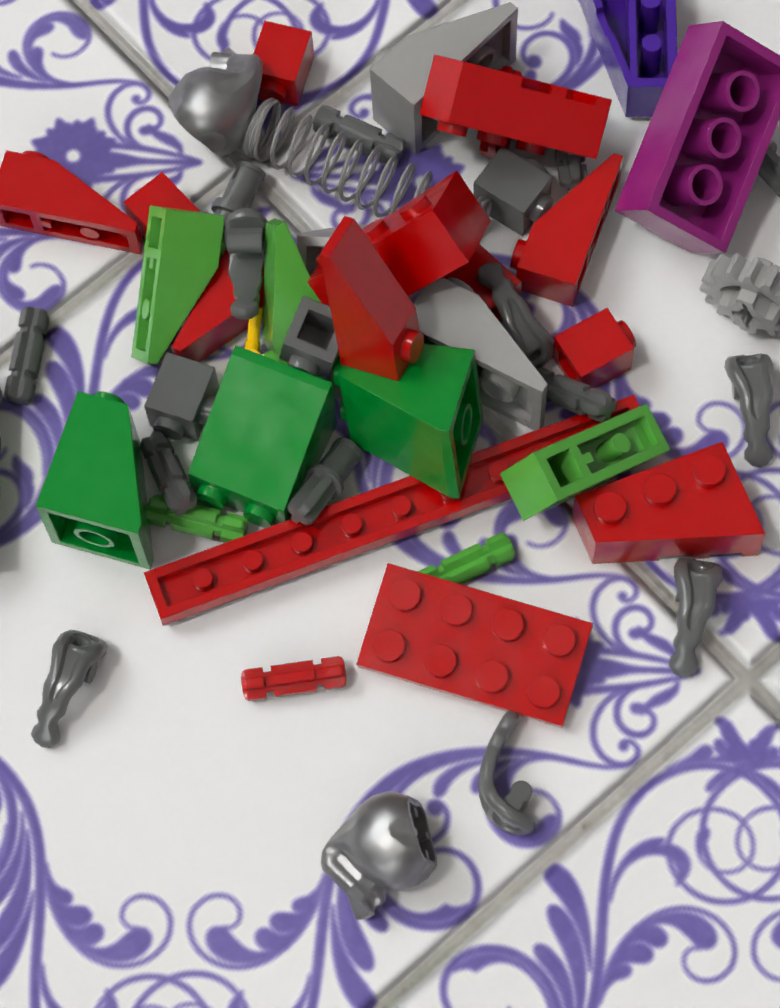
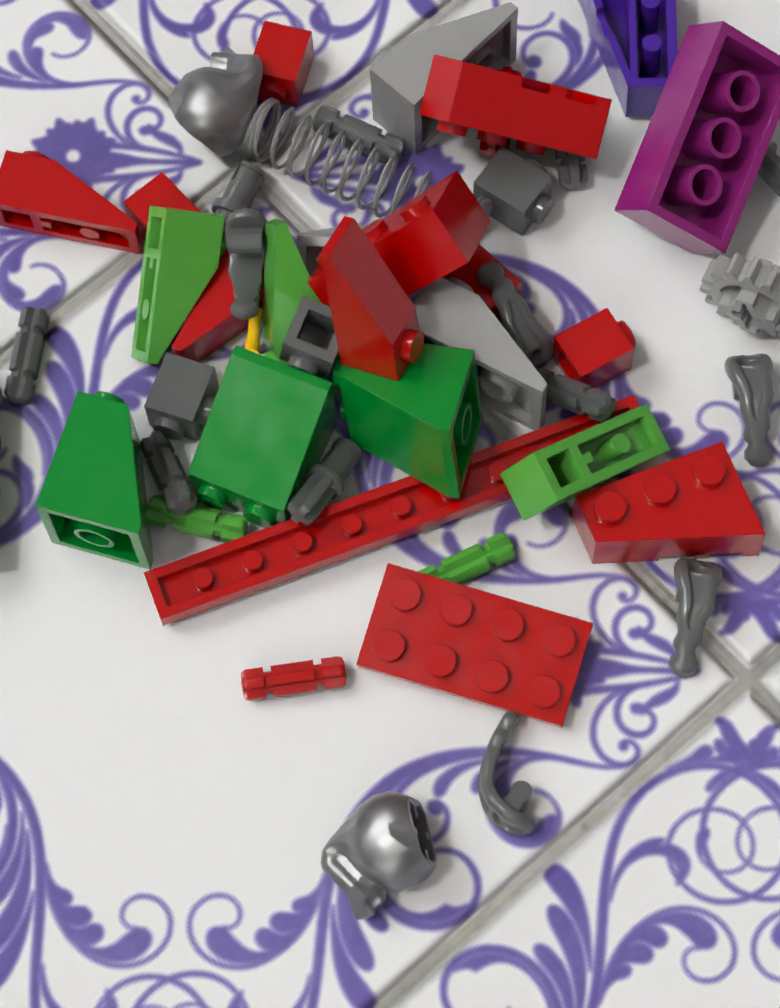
dark grey piece [31,630,108,748] -> none
red slope [510,153,623,307] -> none

